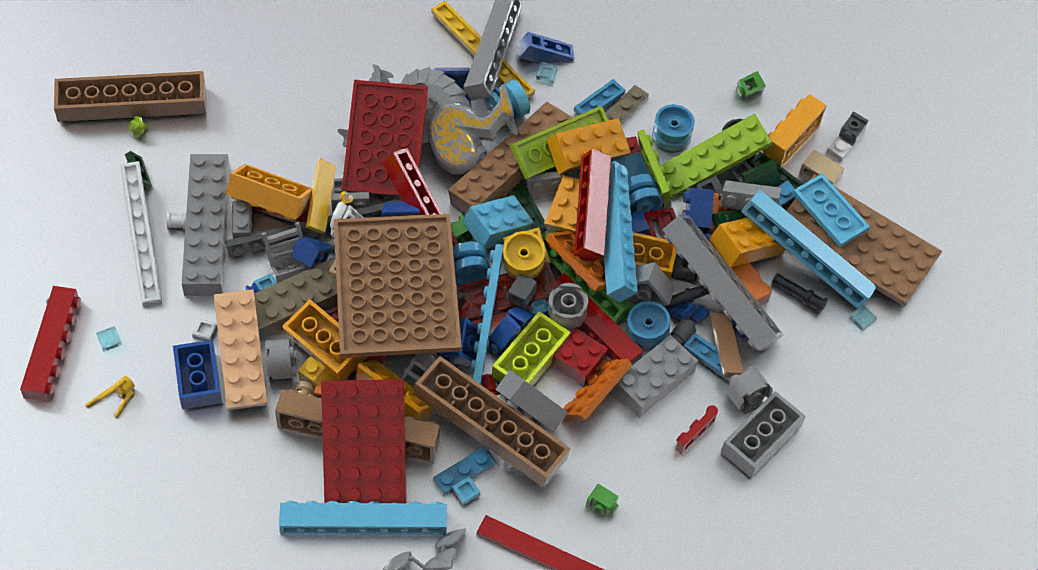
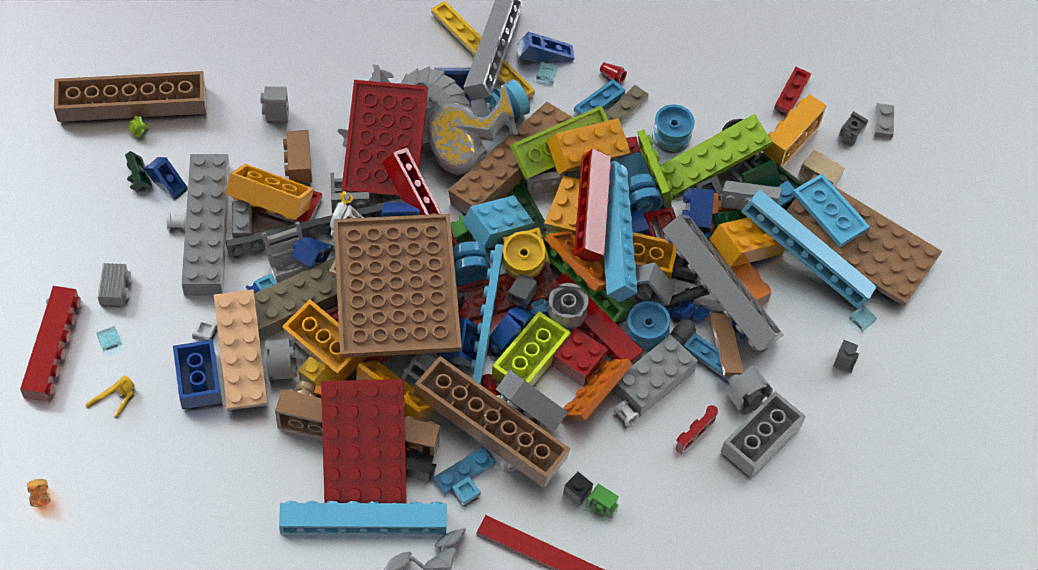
white tile [120,161,162,306] -> none
yellow tile [306,158,336,234] -> none
bright green brick [736,71,766,99] -> none
black pin [771,273,828,314] -> none
white plate [826,137,852,161] -> none
none -> clear orange wheel [26,479,51,507]
none -> light grey brick [97,263,131,306]
none -> blue slope [144,157,188,199]
none -> light grey brick [260,86,289,122]
none -> medium nougat brick [283,130,312,183]
none -> black brick [406,451,437,482]
none -> black brick [563,471,593,507]
none -> red cone [600,62,627,84]
none -> white bush [613,400,639,427]
none -> red plate [774,66,812,114]
none -> dark grey brick [833,340,859,373]
none -> light grey plate [874,103,894,138]

